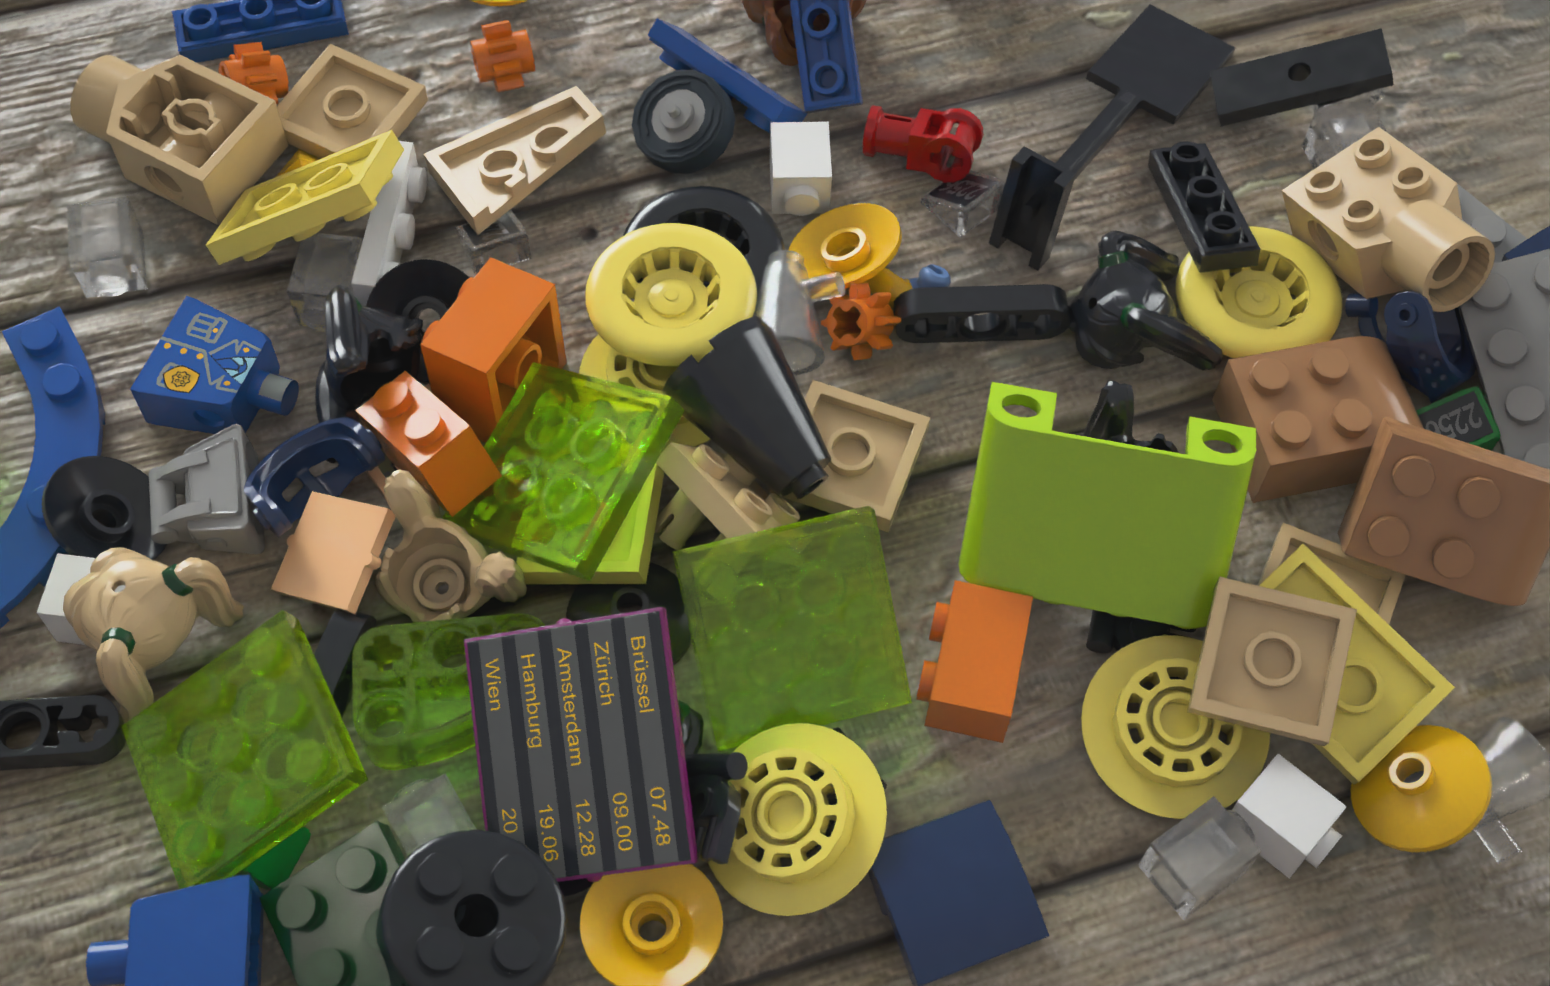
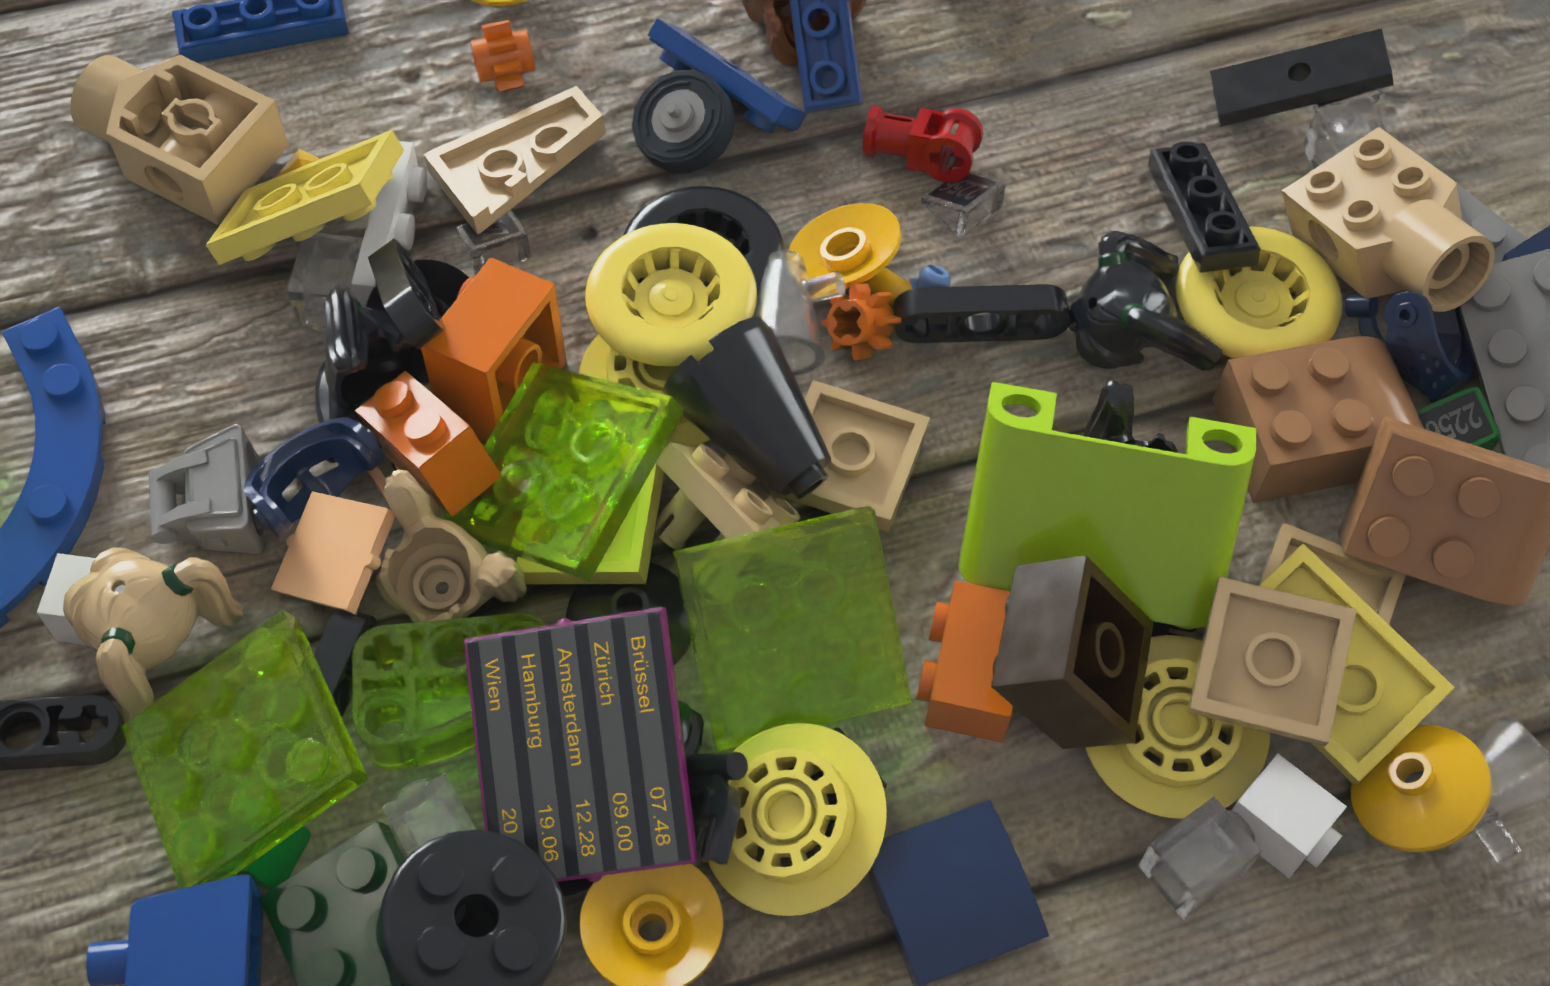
black dish [42,456,167,561] -> none
clear brick [67,196,147,298] -> none
blue torso [130,296,299,434] -> none
orange gear [219,42,289,105] -> none
tan plate [277,44,428,159] -> none
white brick [770,122,832,216] -> none
black piece [989,4,1236,271] -> none
none -> black beam [368,238,445,350]
none -> dark brown brick [991,555,1154,749]

